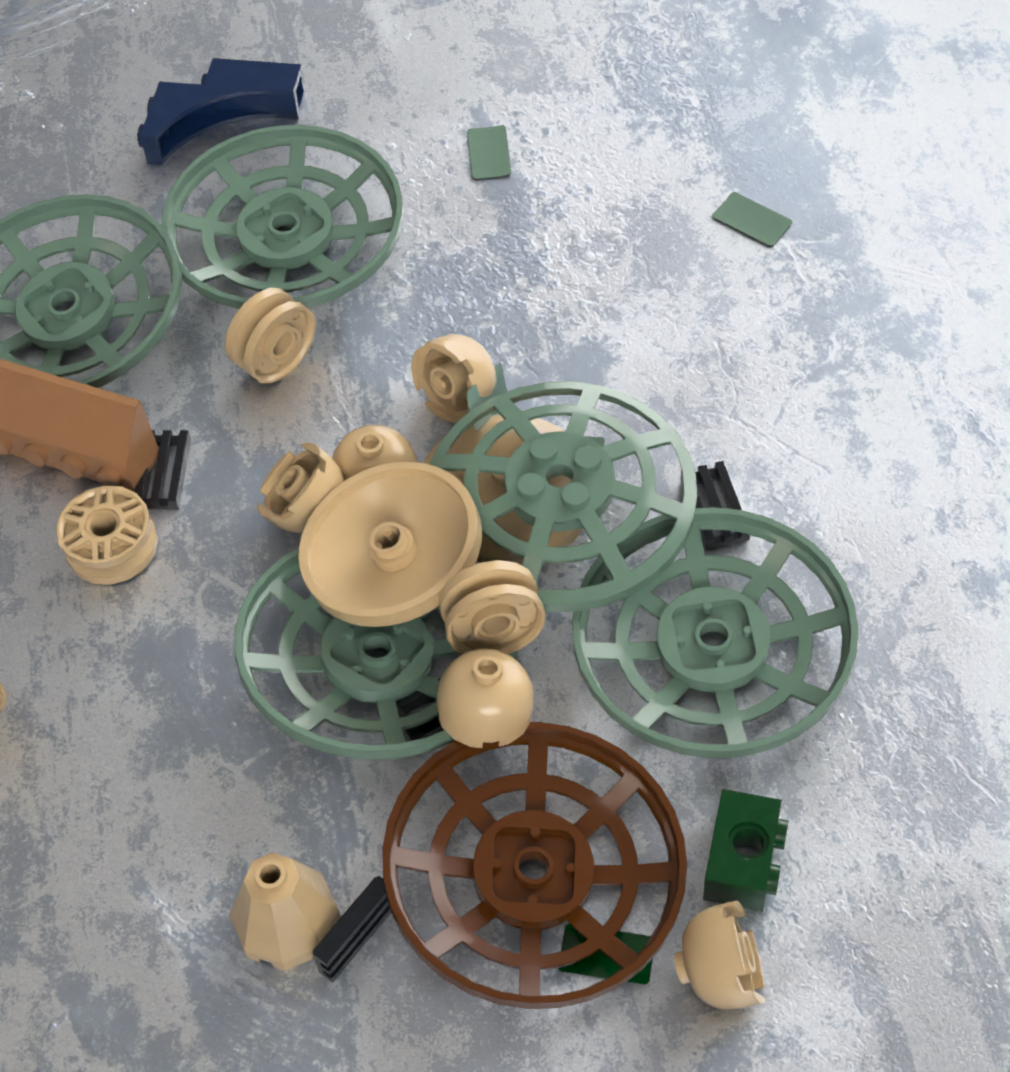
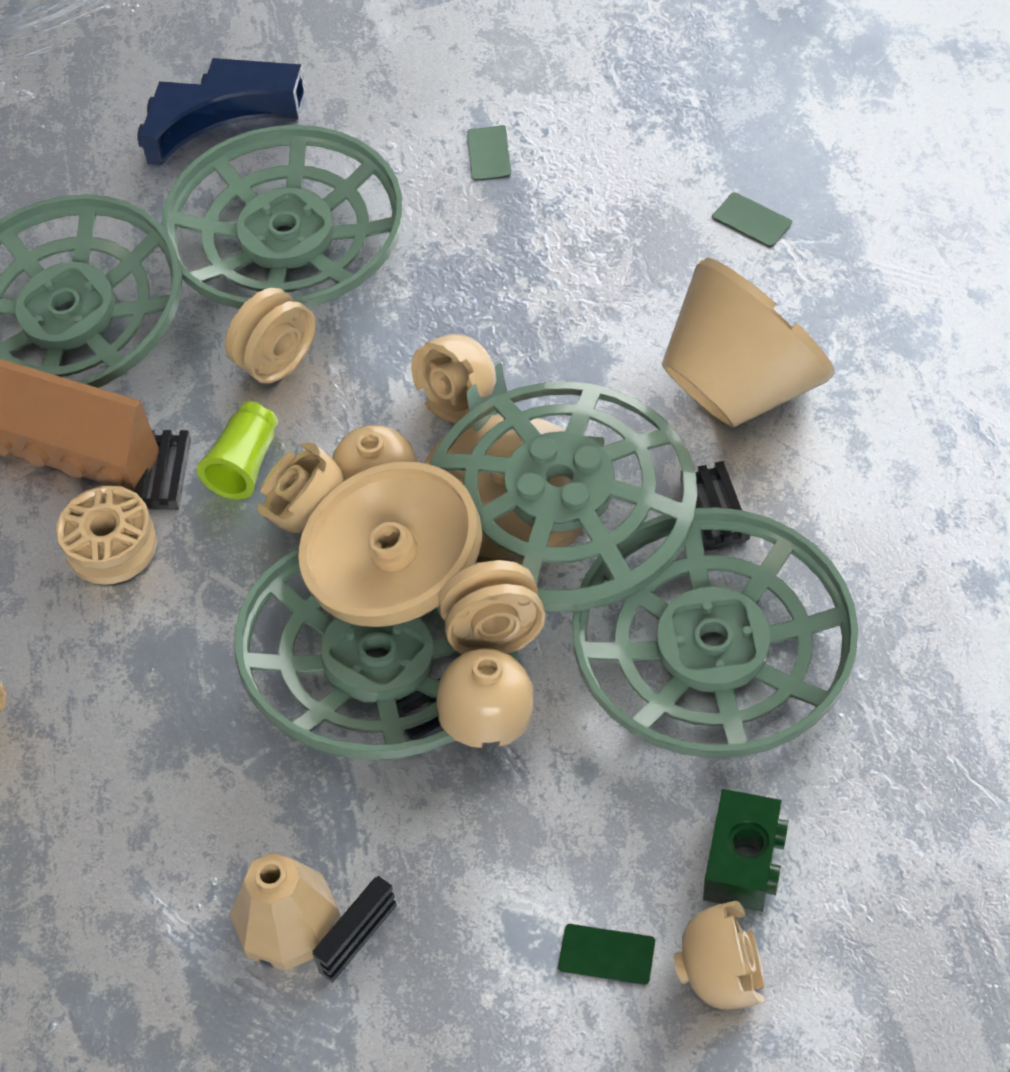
reddish brown dish [382,722,687,1009] -> none
none -> lime plant [197,401,278,500]
none -> tan cone [661,257,835,428]

